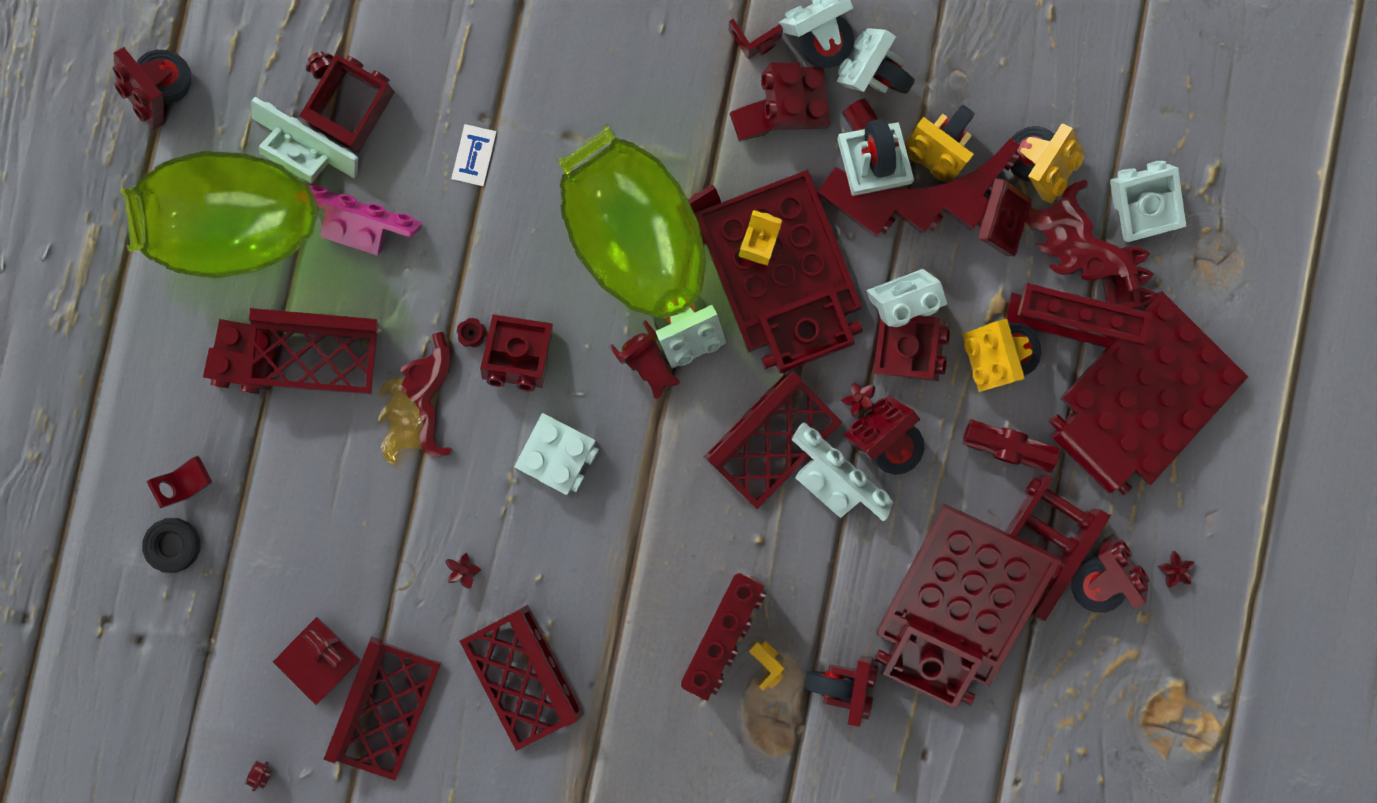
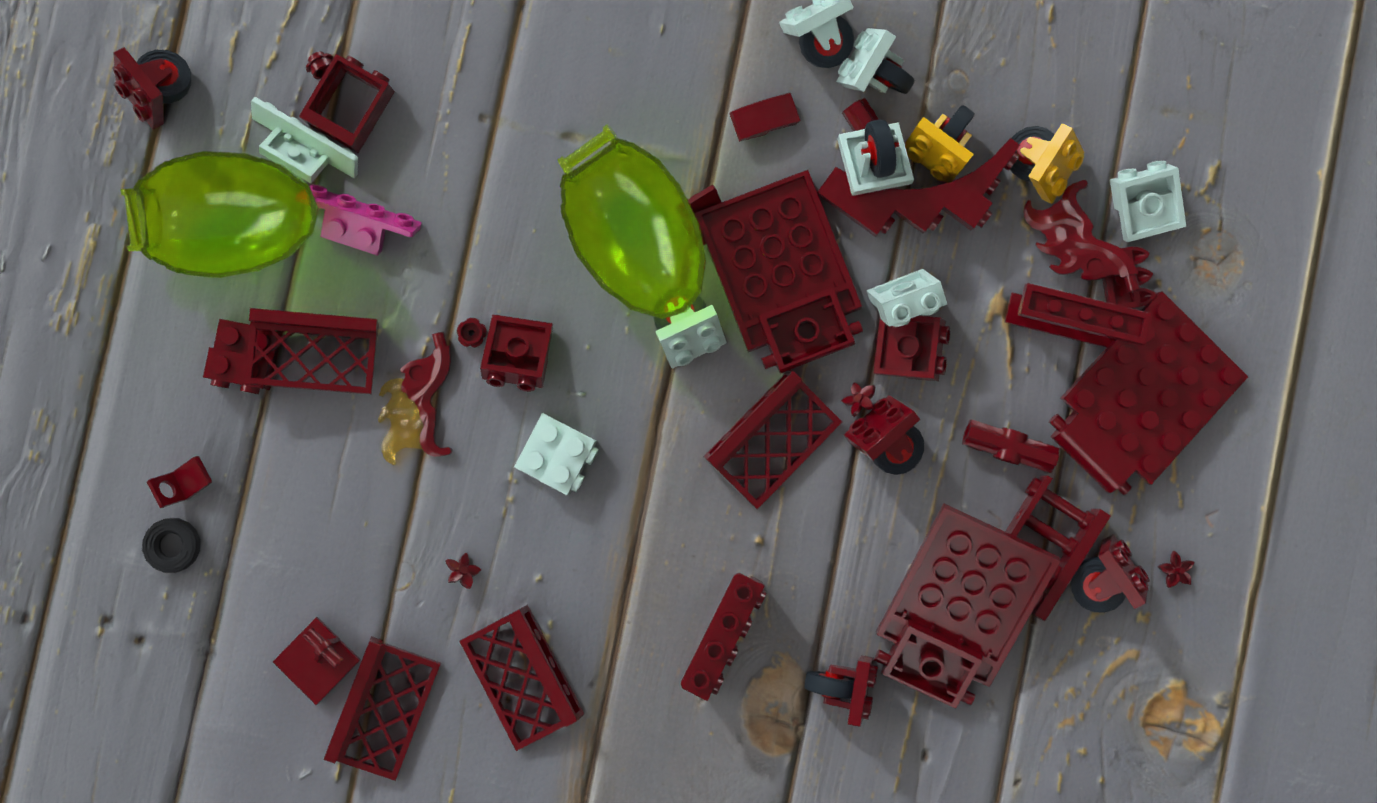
dark red plate [245,761,272,791] -> none
white sticker [451,124,497,186] -> none
dark red hair [609,320,680,399] -> none
dark red bracket [728,19,783,59] -> none
yellow bracket [738,211,782,266] -> none
yellow bracket [748,639,784,691] -> none
dark red plate [761,62,831,130] -> none
light aqua bracket [792,422,893,521] -> none
yellow plate [962,319,1042,392] -> none
dark red tile [978,179,1032,257] -> none

